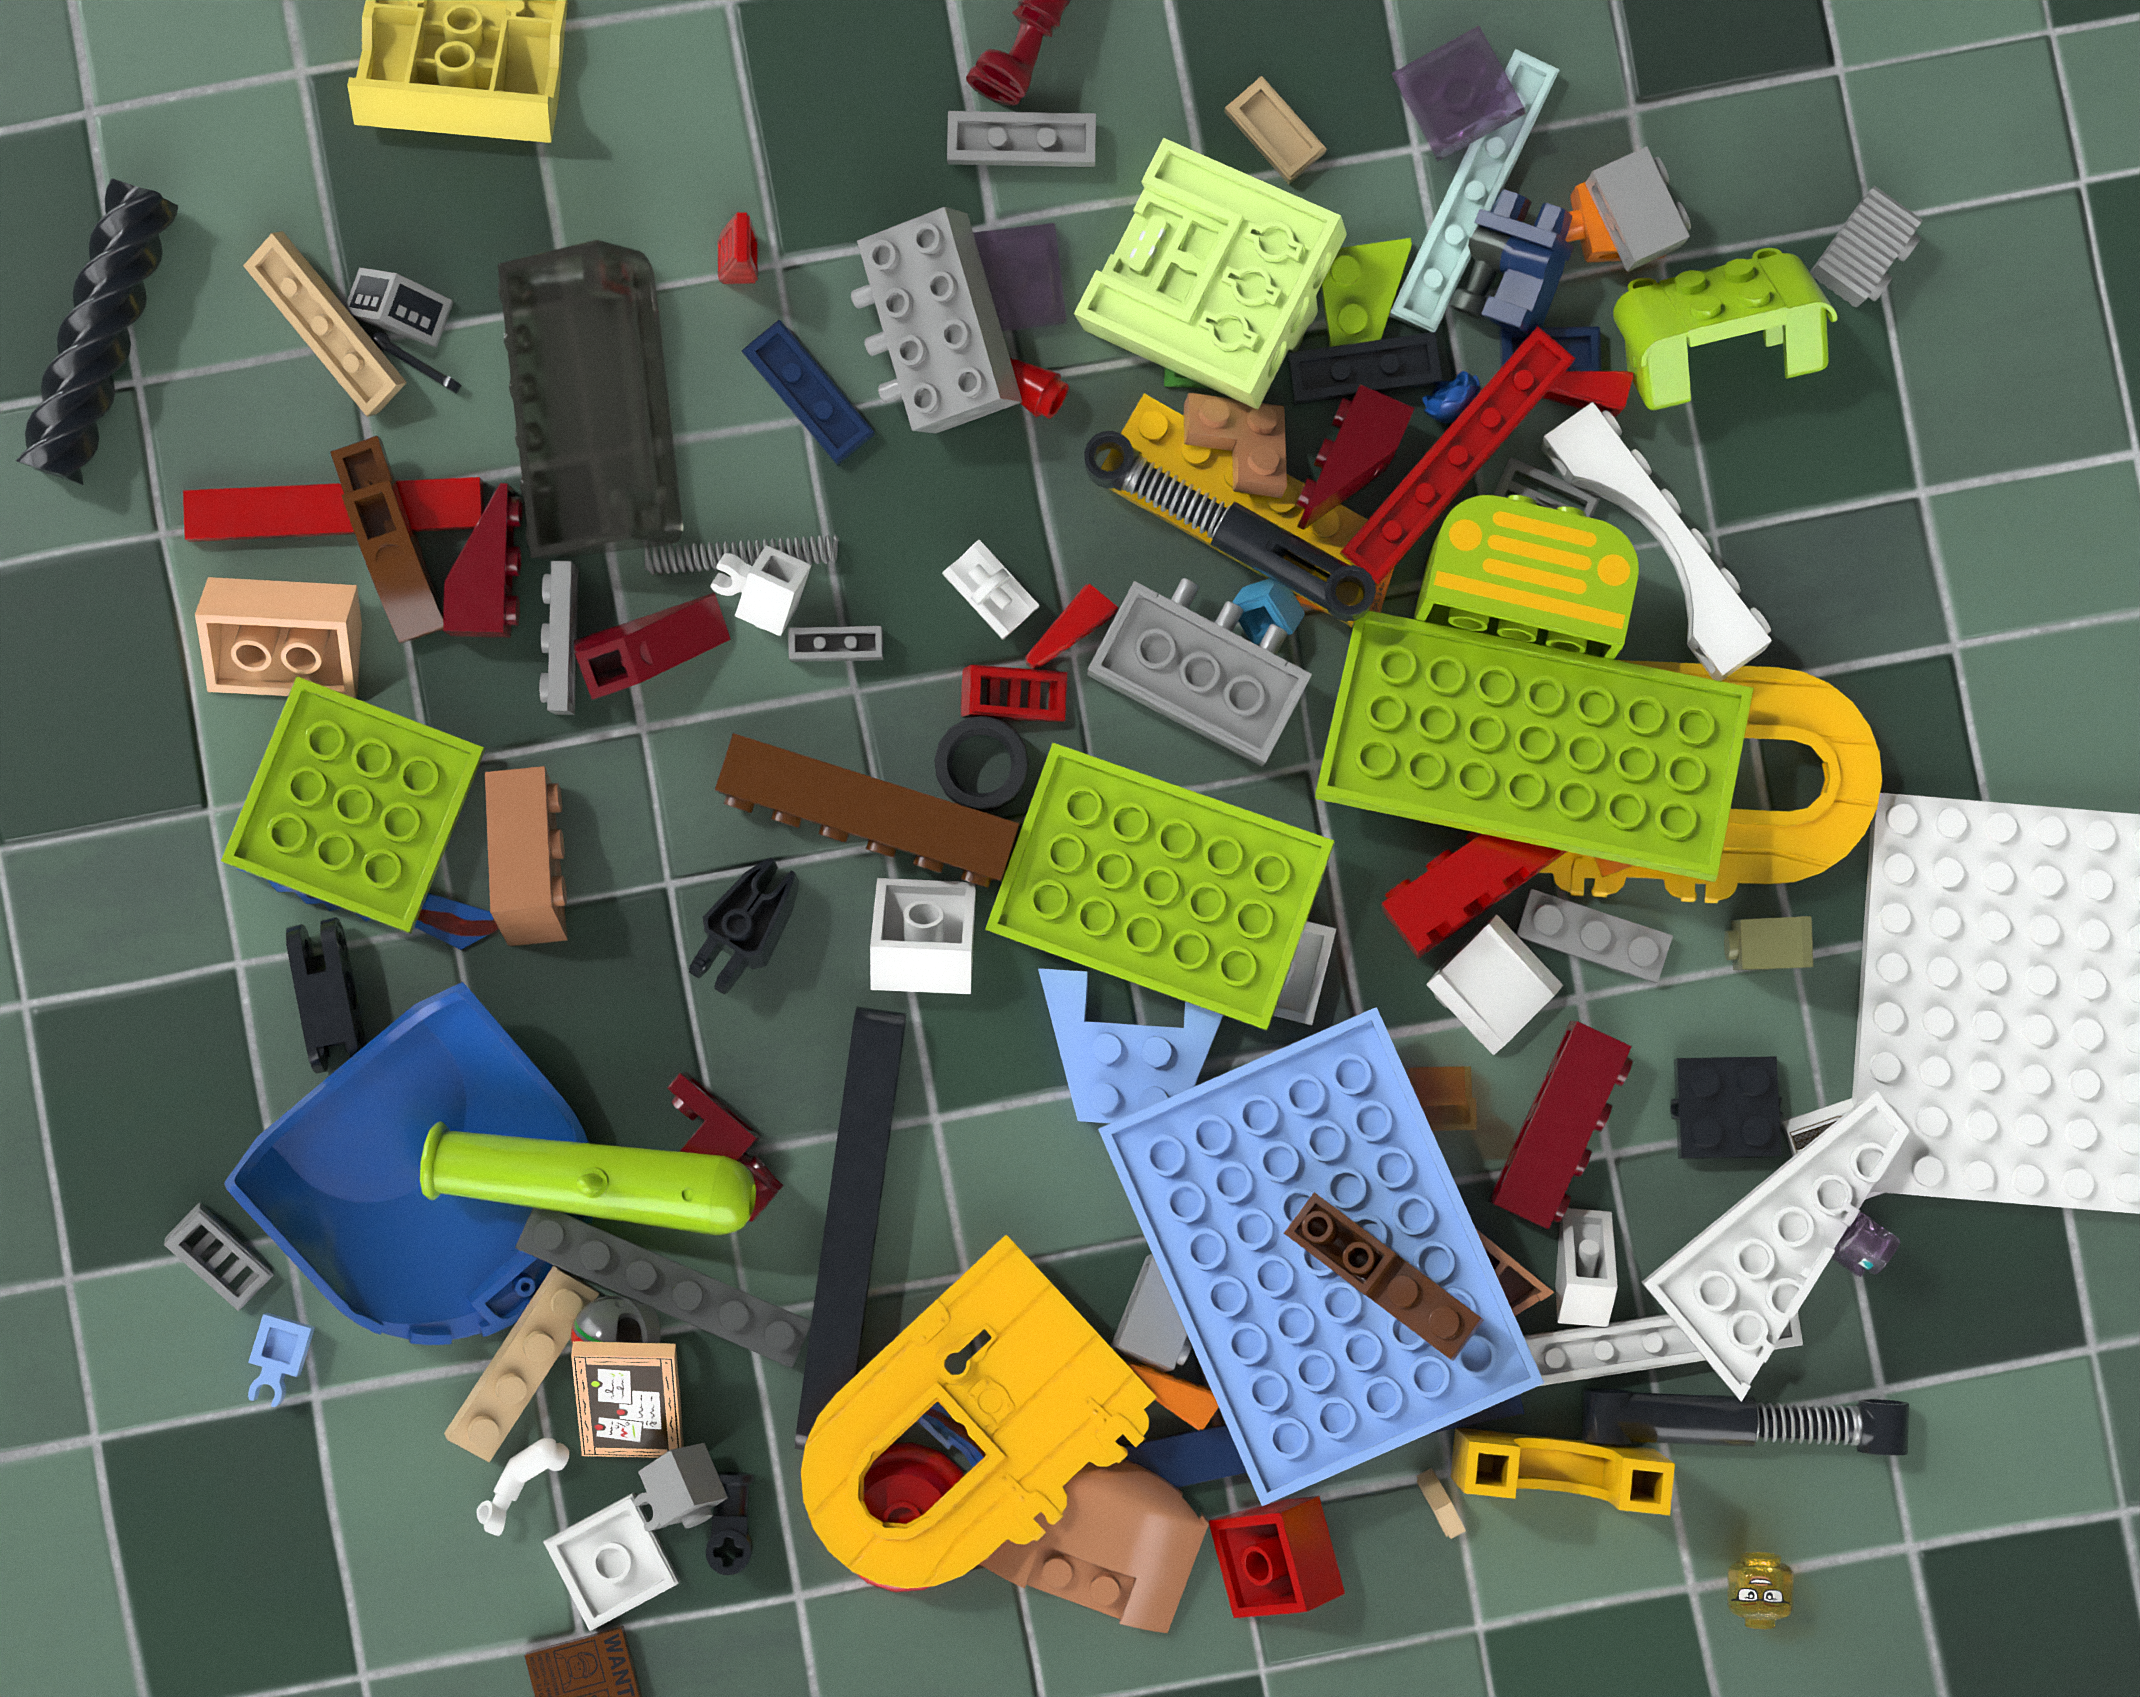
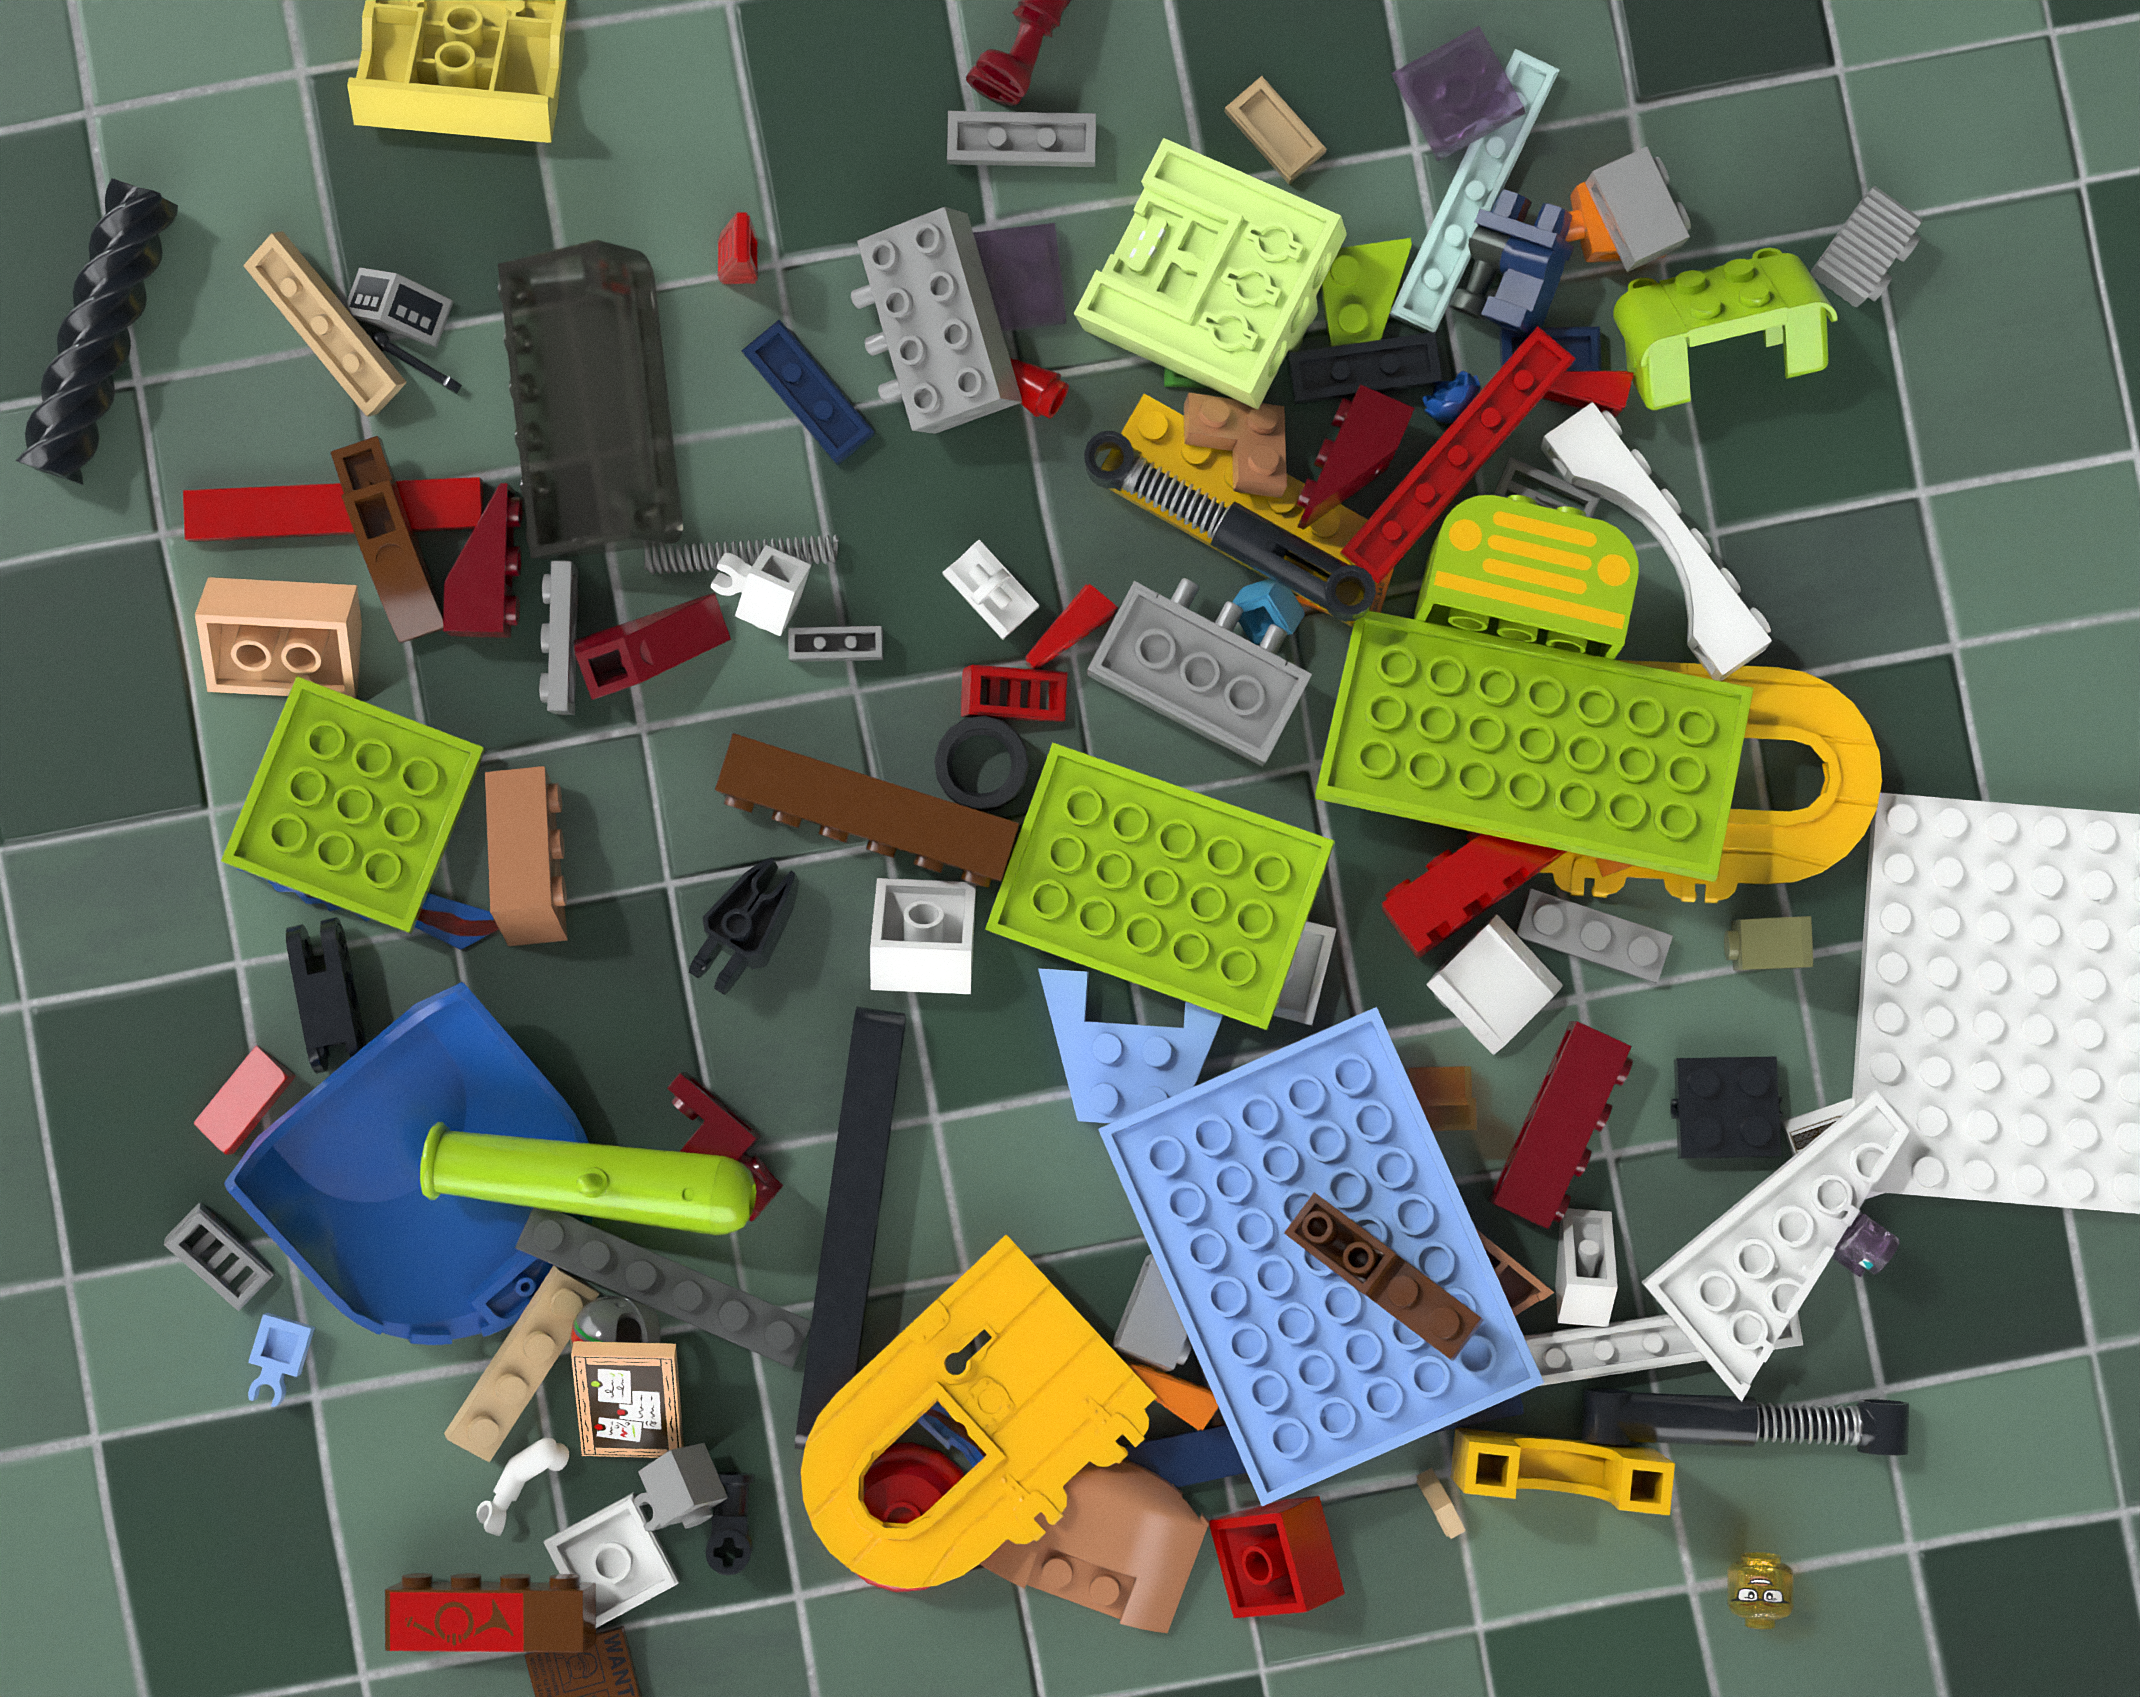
none -> slope [194,1045,296,1155]
none -> brick [385,1573,596,1653]

